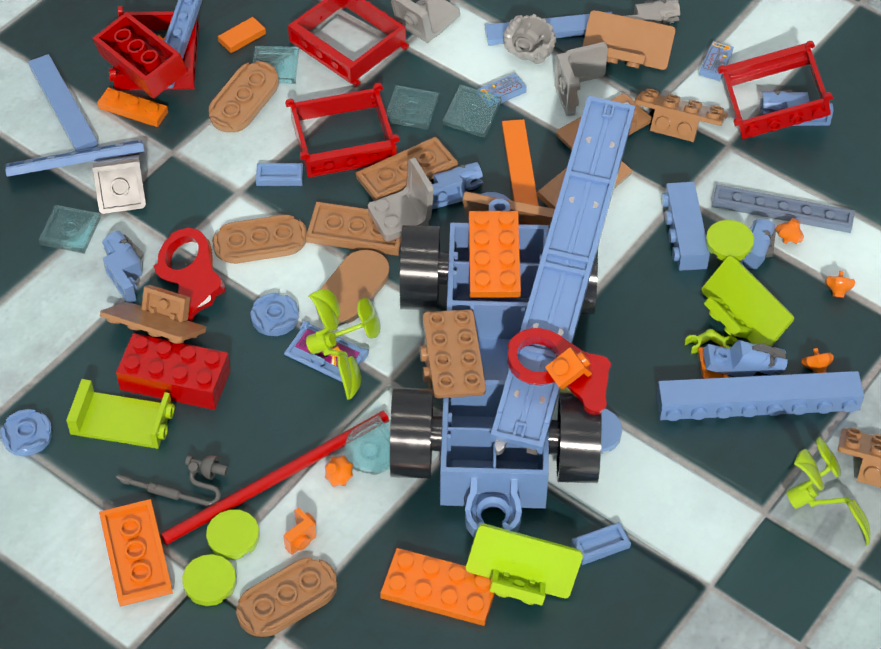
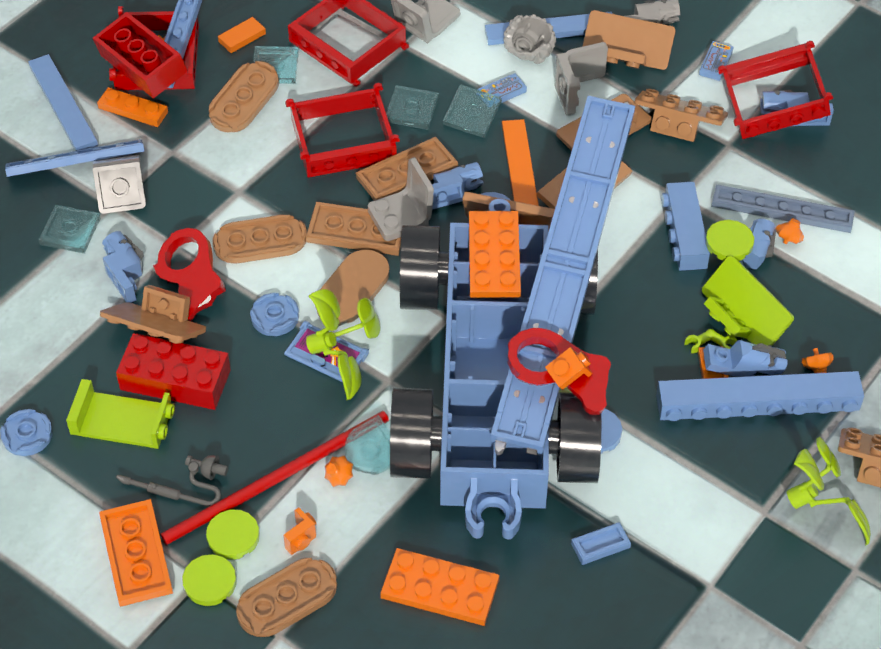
medium blue tile [256,163,303,186] -> none
medium nougat bracket [420,310,486,398] -> none
lime bracket [466,523,583,606] -> none
orange piece [825,271,855,298] -> none

